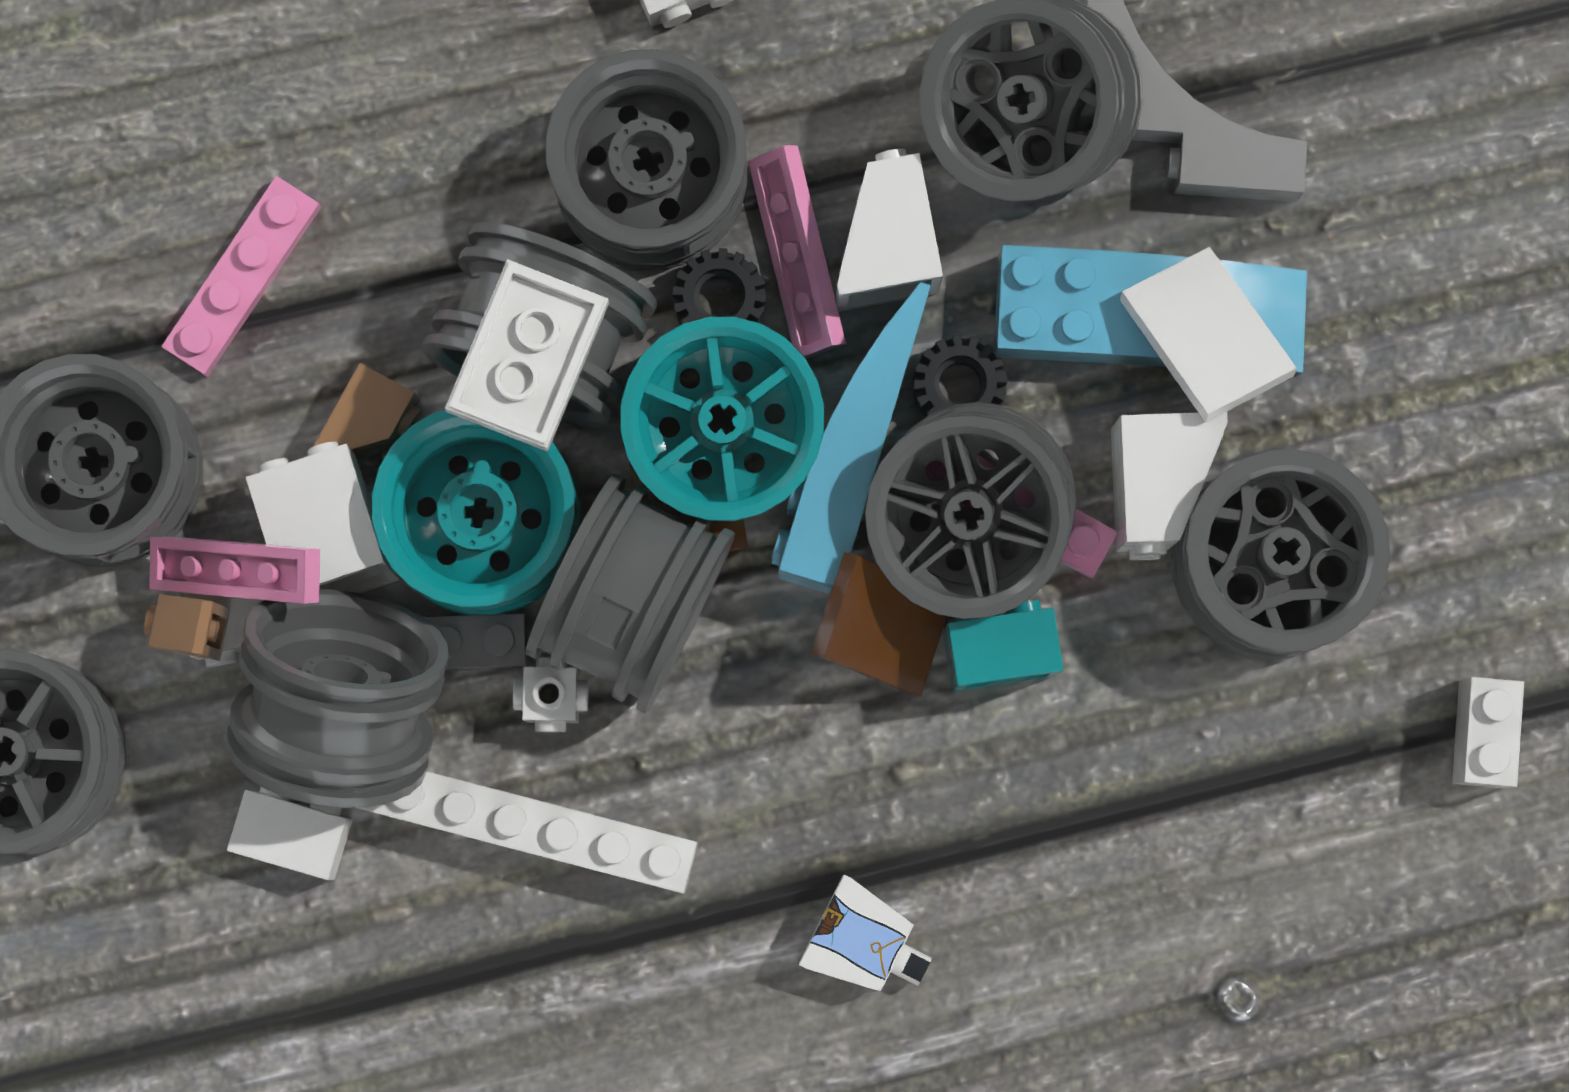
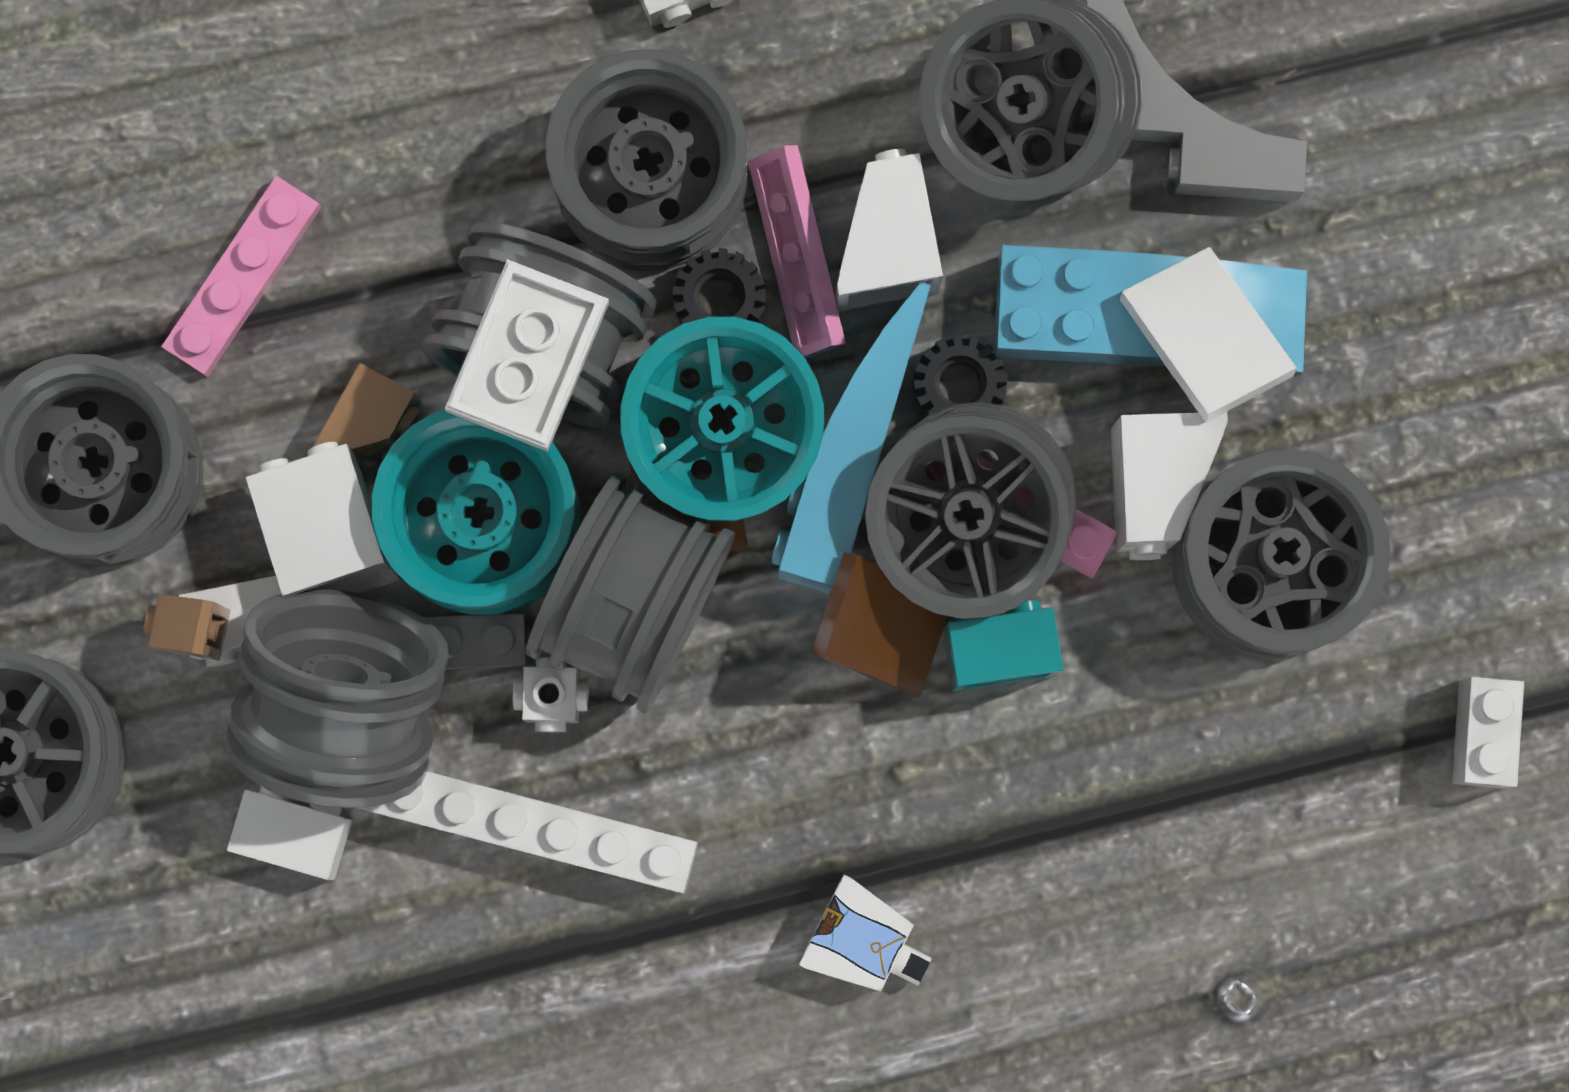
bright pink plate [149,536,320,604] -> none

